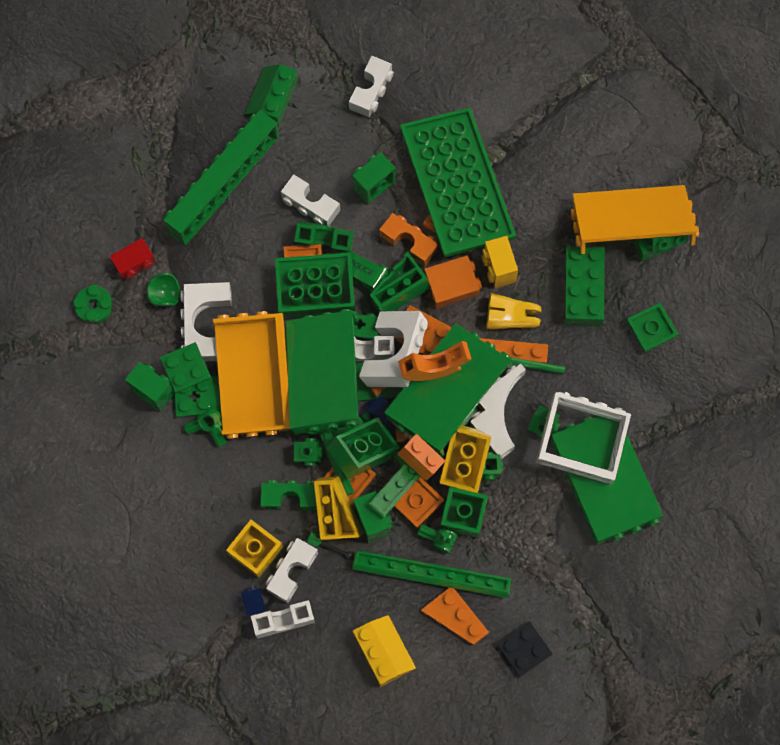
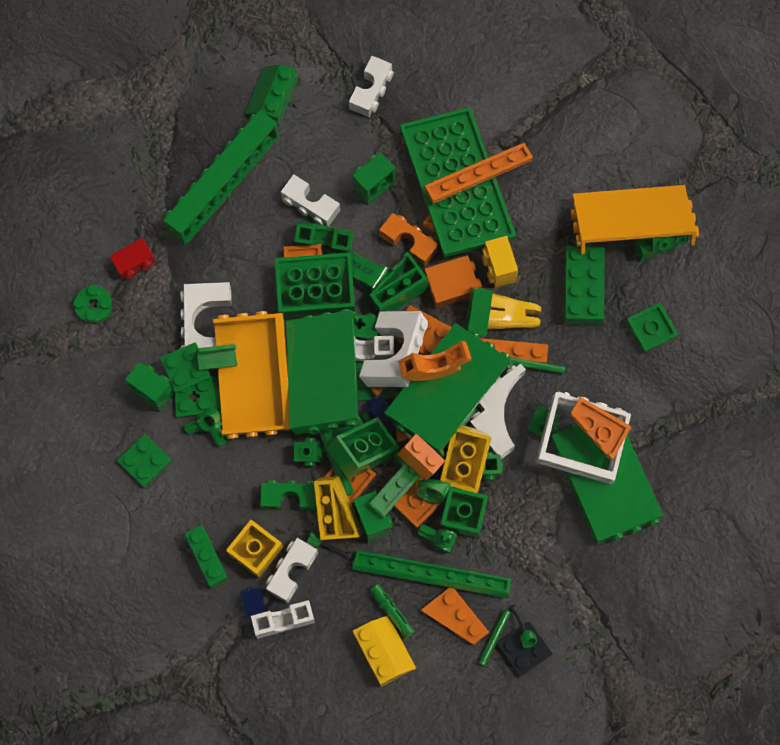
green helmet [147,273,180,306] -> none
none -> green plate [117,434,173,488]
none -> green arch [184,525,229,590]
none -> green panel [196,344,237,371]
none -> green pin [369,584,415,639]
none -> green piece [416,479,451,503]
none -> orange plate [424,143,533,204]
none -> green brick [465,286,493,338]
none -> green bar [478,609,511,666]
none -> green hinge [510,605,538,648]
none -> orange wing [570,397,631,461]

